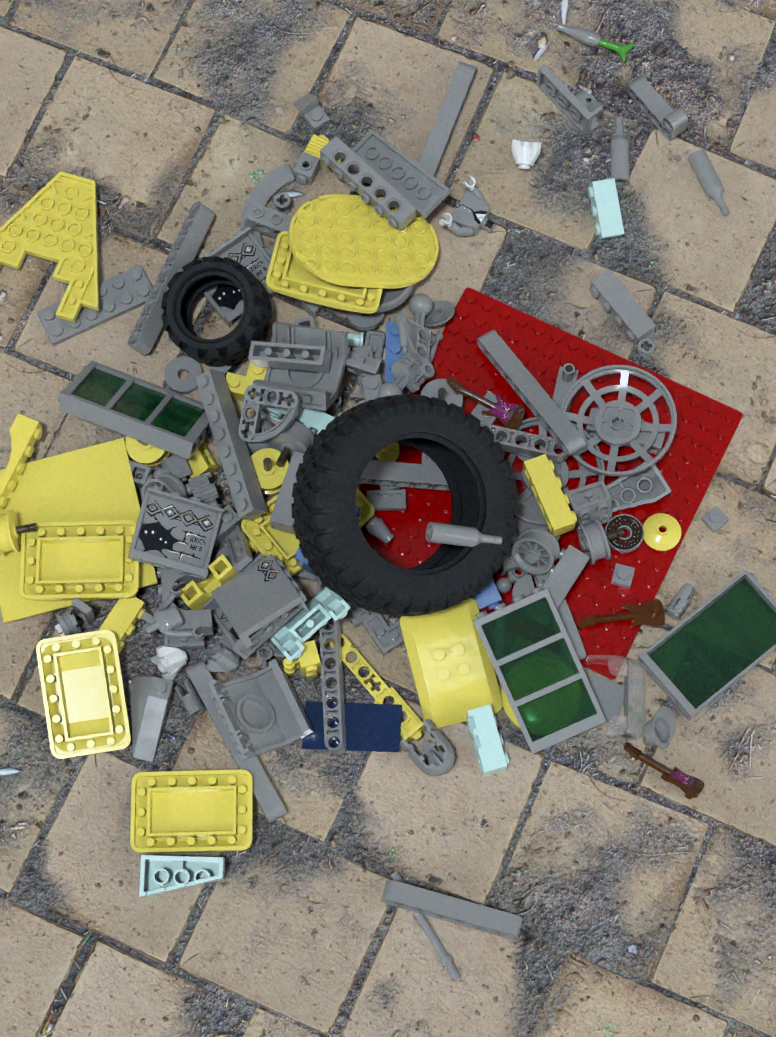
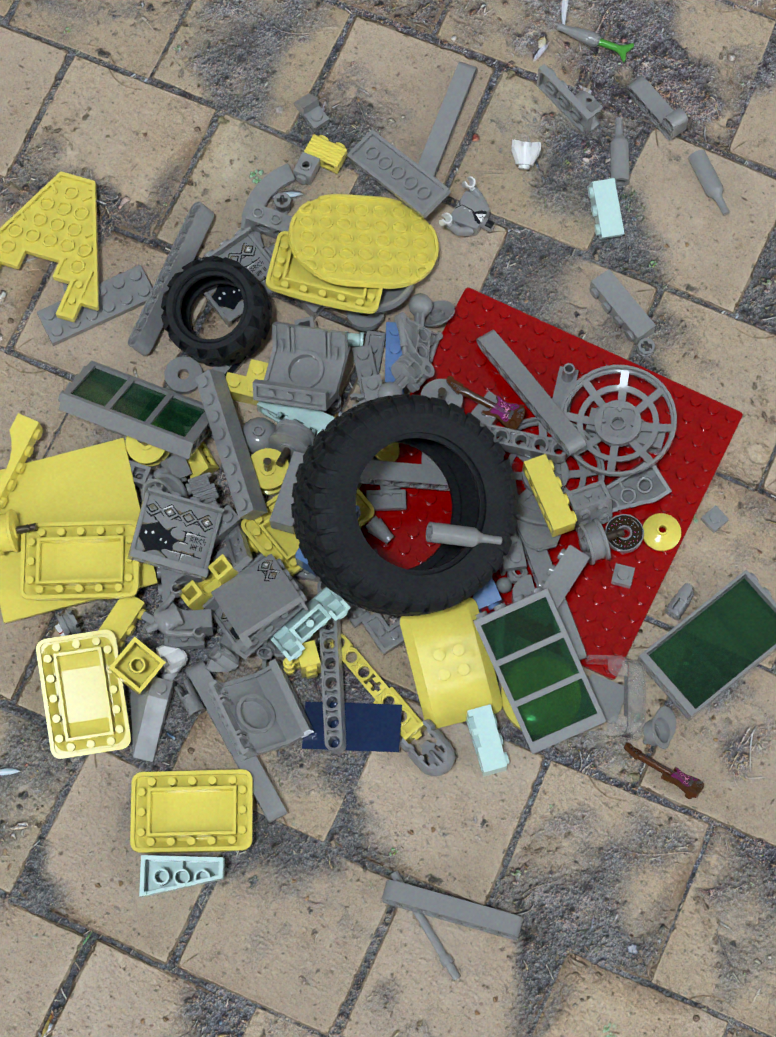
light grey tile [72,597,96,625] -> none
light grey beam [238,385,301,442] -> none
light grey brick [248,341,332,373] -> none
light grey brick [320,136,417,231] -> none
light grey hinge [344,350,383,377] -> none
light grey wheel [512,527,560,575] -> none
reddish brown piece [577,599,664,629] -> none
none -> light yellow brick [108,637,166,695]

